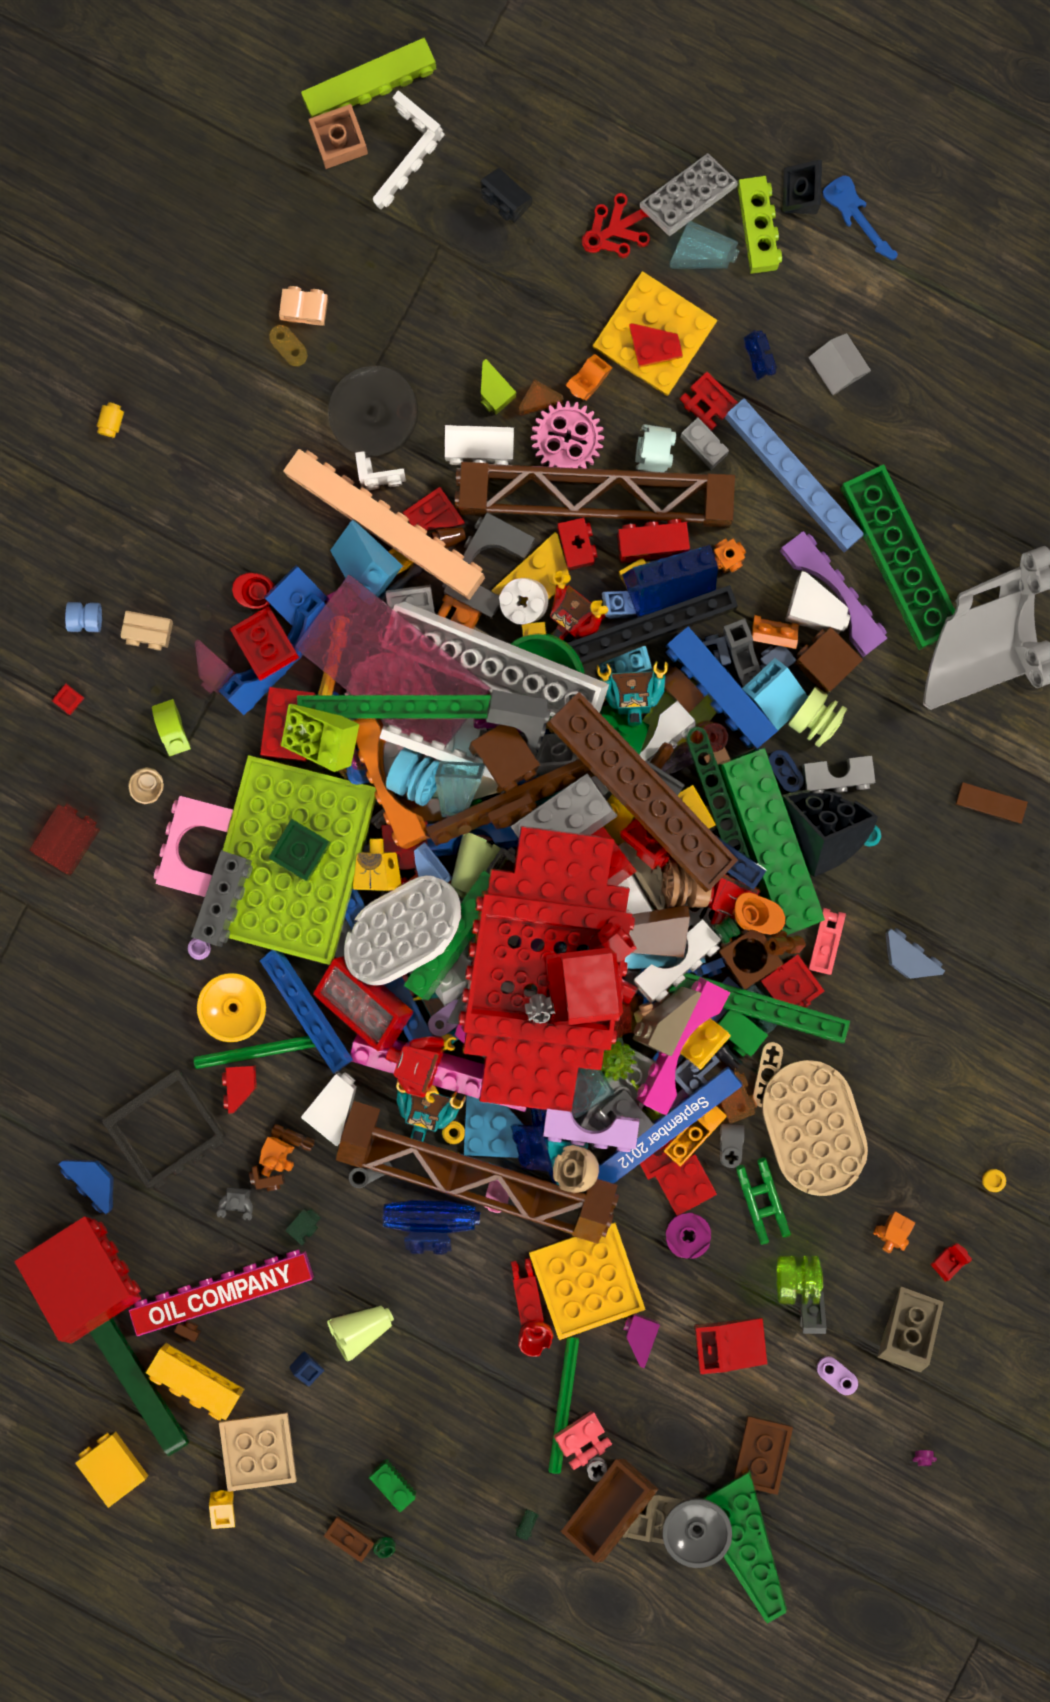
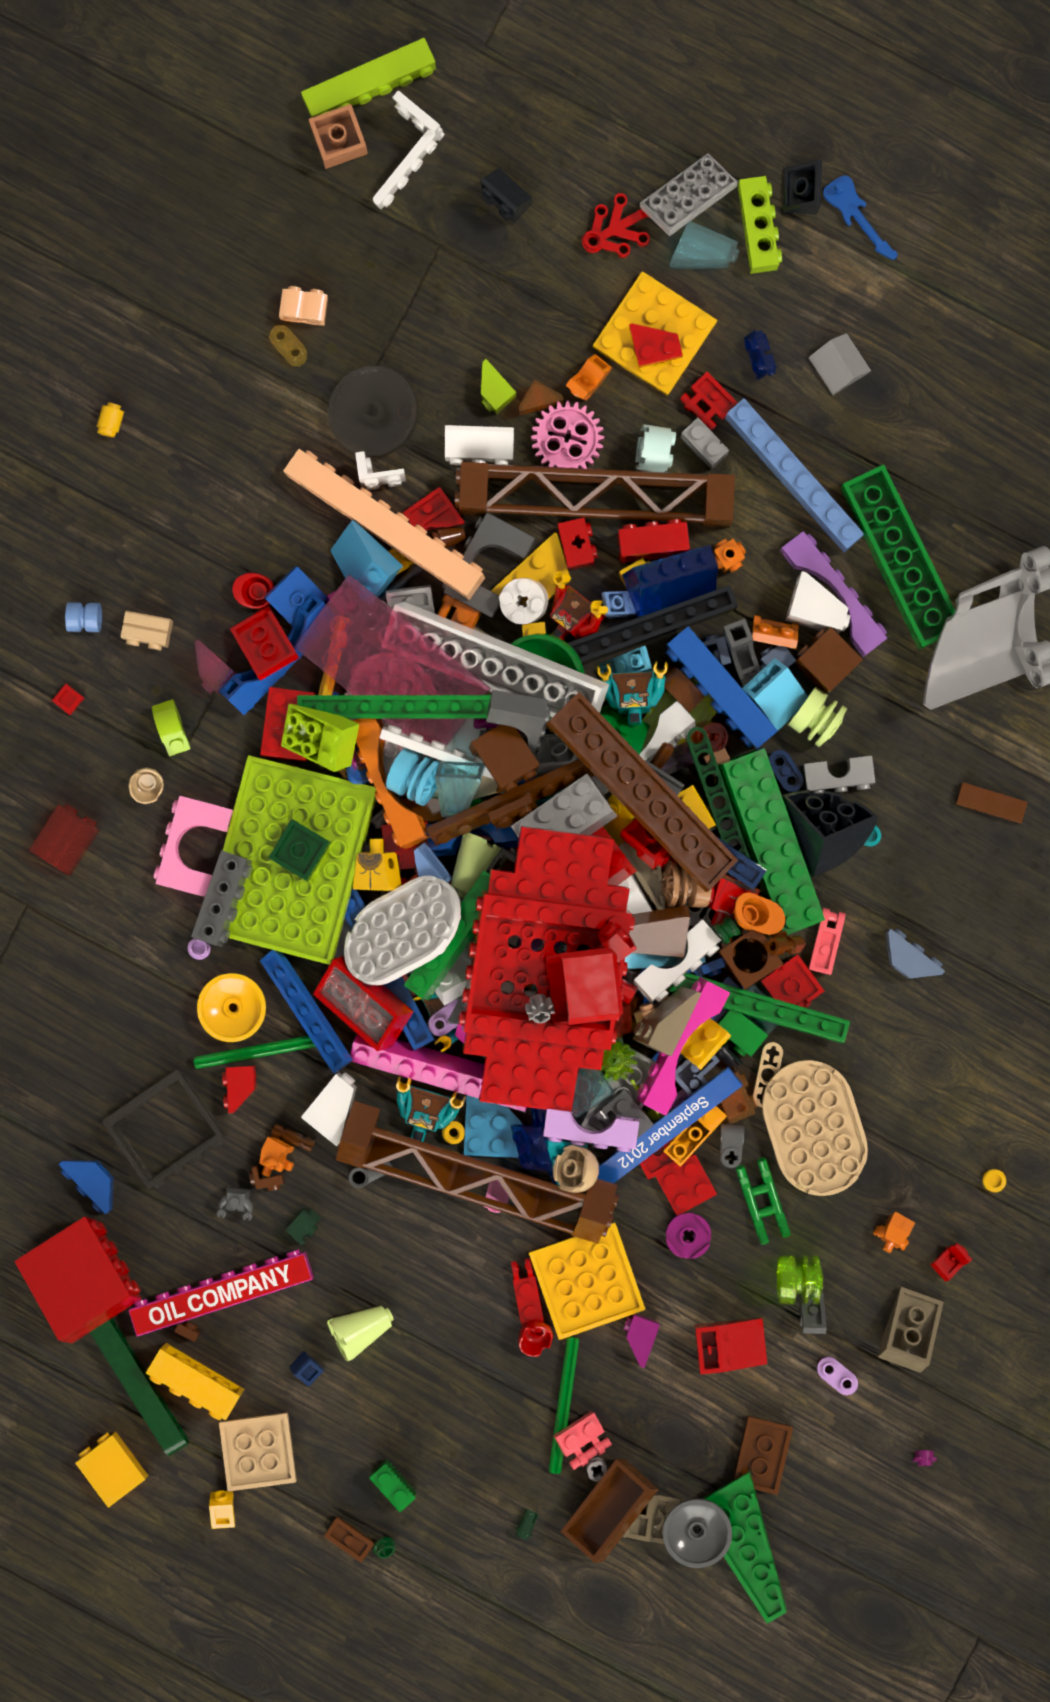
clear blue plate [383,1200,480,1255] -> none
red torso [386,1034,457,1103] -> none

